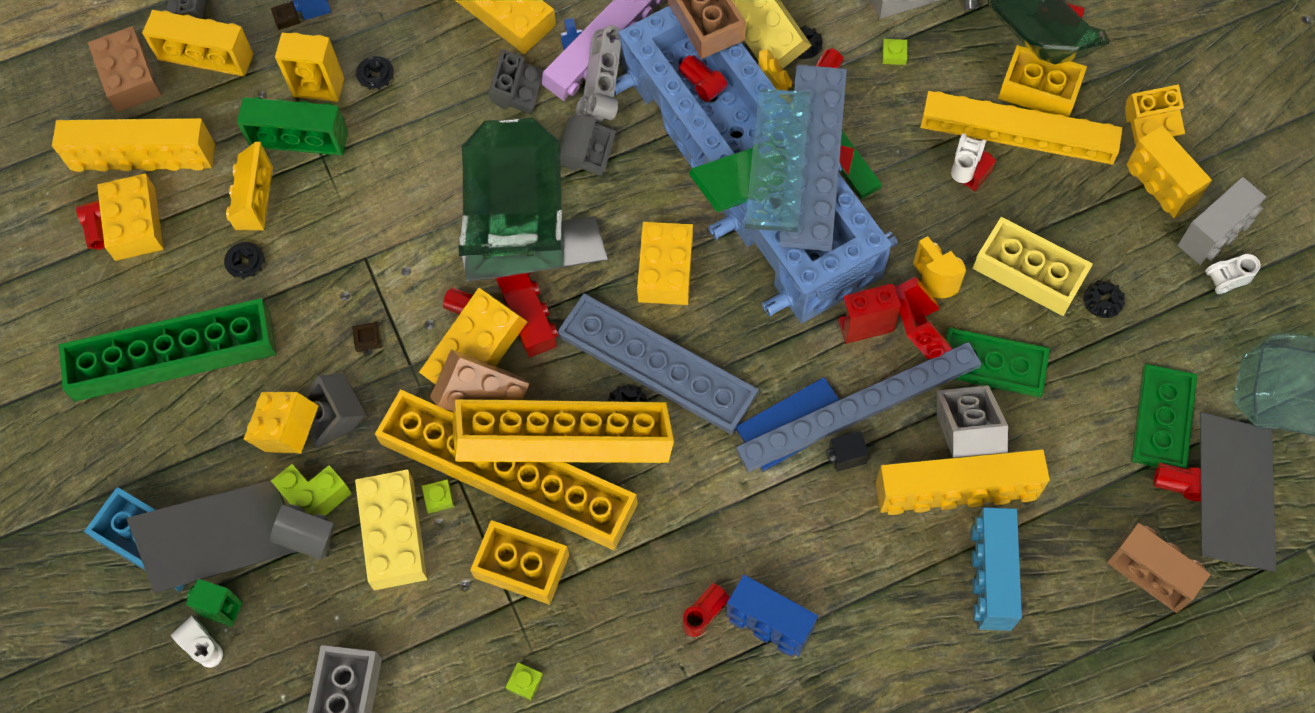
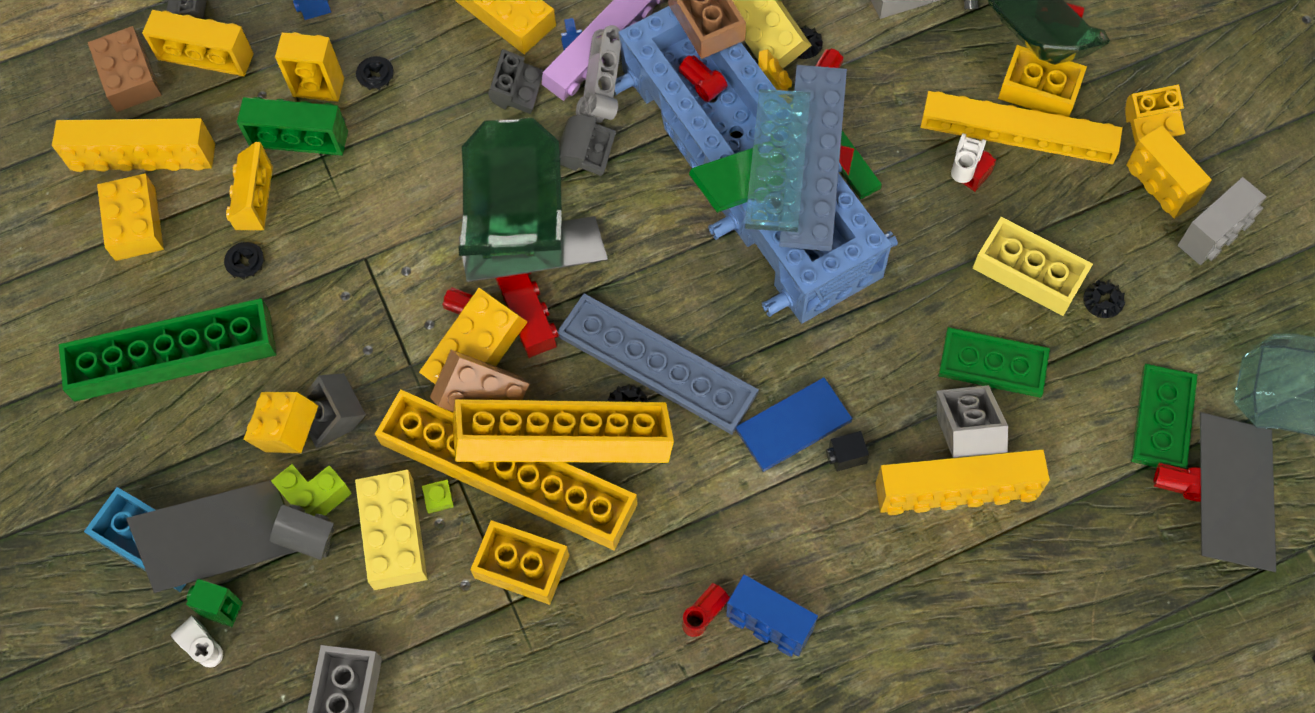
red piece [76,200,105,250] -> none
dark brown tile [271,1,300,30] -> none
dark brown tile [352,322,382,352] -> none
lime plate [505,662,543,701] -> none
yellow brick [637,222,693,305] -> none
sand blue plate [736,342,982,473] -> none
red panel [838,284,901,344] -> none
lime plate [882,39,907,65] -> none
red panel [895,277,951,360] -> none
yellow brick [913,236,966,298] -> none
dark azure brick [970,508,1022,631] -> none
medium nougat brick [1107,523,1211,613] -> none
white piece [1205,254,1261,294] -> none

